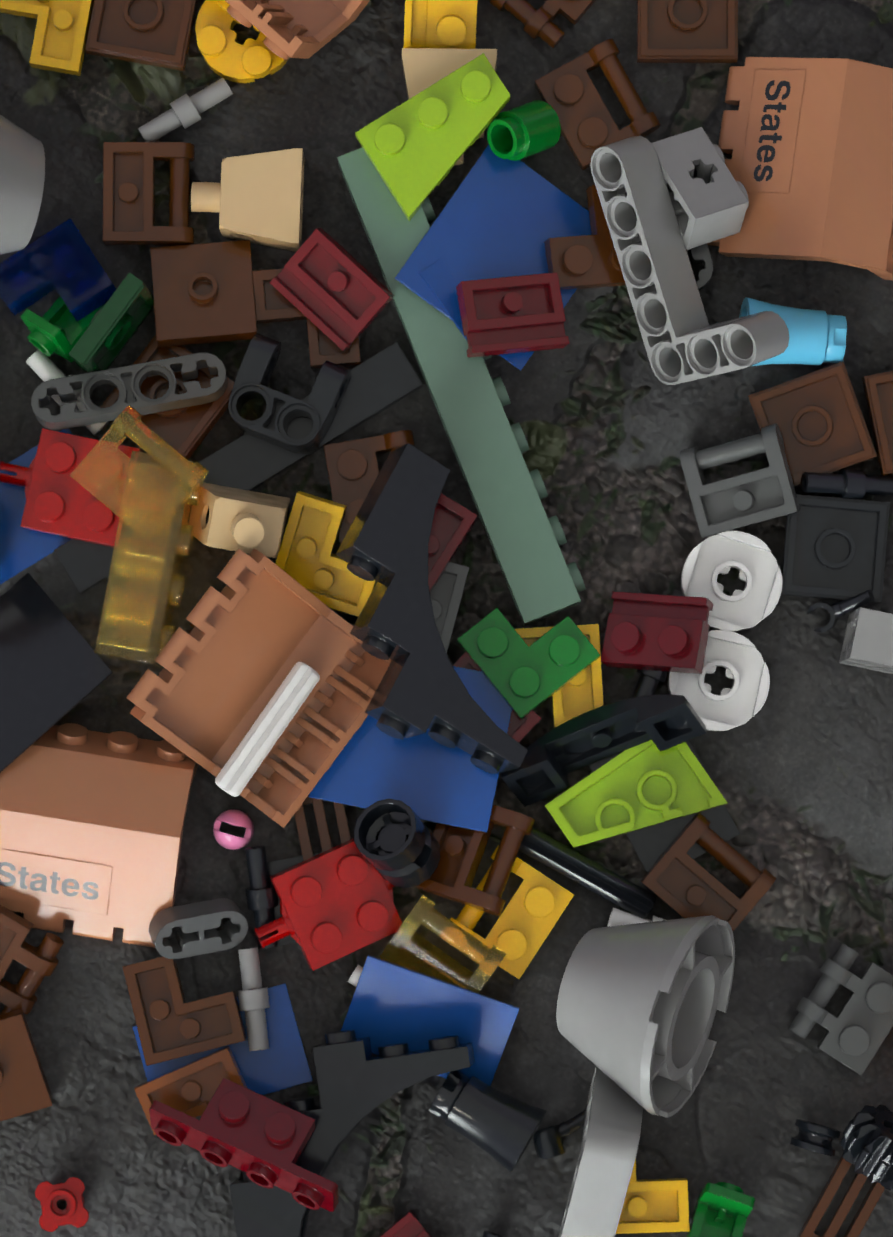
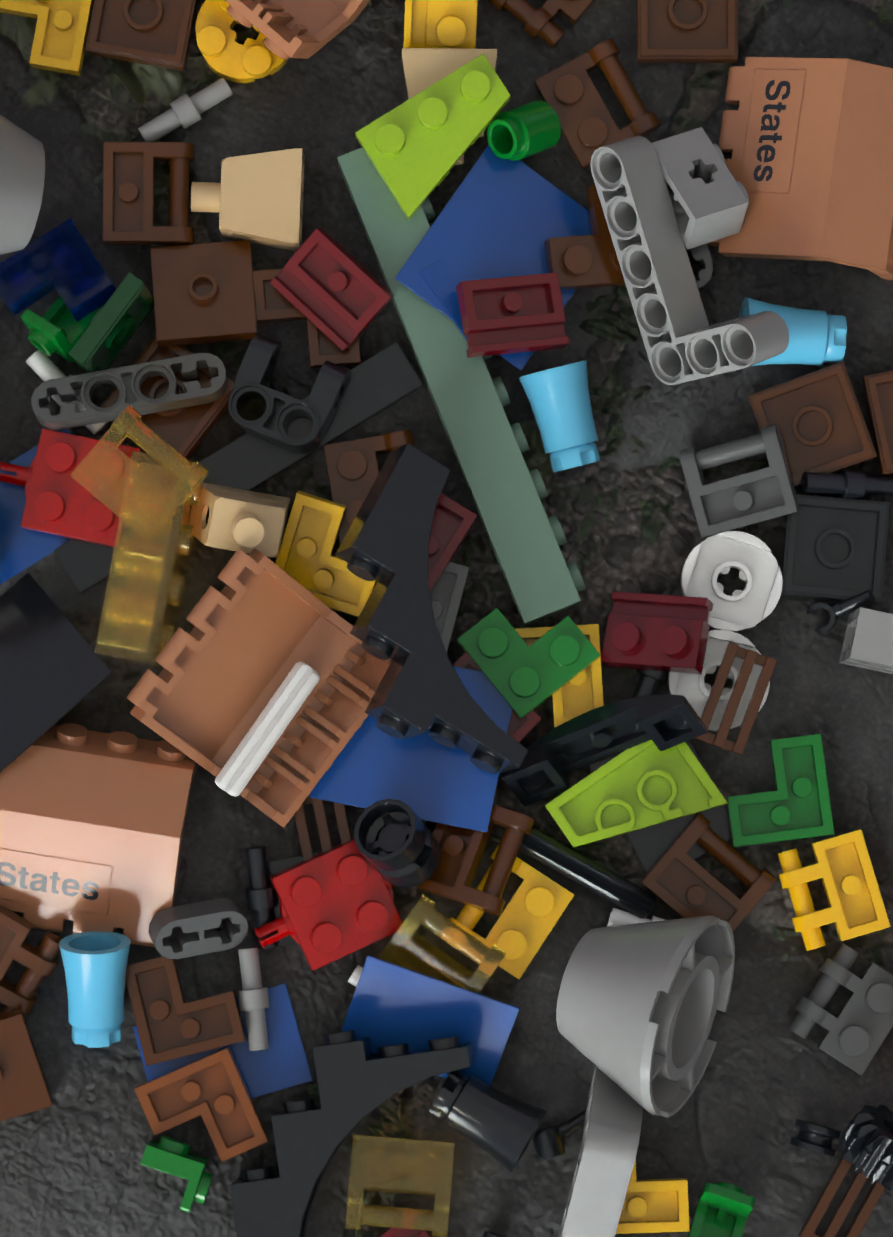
red plate [35,1177,89,1232] -> none
dark red bracket [149,1078,339,1212] -> none
bright pink hinge [213,809,254,850] -> none
none -> medium azure plant [59,931,131,1048]
none -> green bracket [140,1136,213,1213]
none -> clear yellow plate [345,1135,455,1237]
none -> medium azure plant [519,360,600,472]
none -> reddish brown tile [695,642,777,756]
none -> green plate [726,734,834,847]
none -> yellow plate [777,829,891,951]

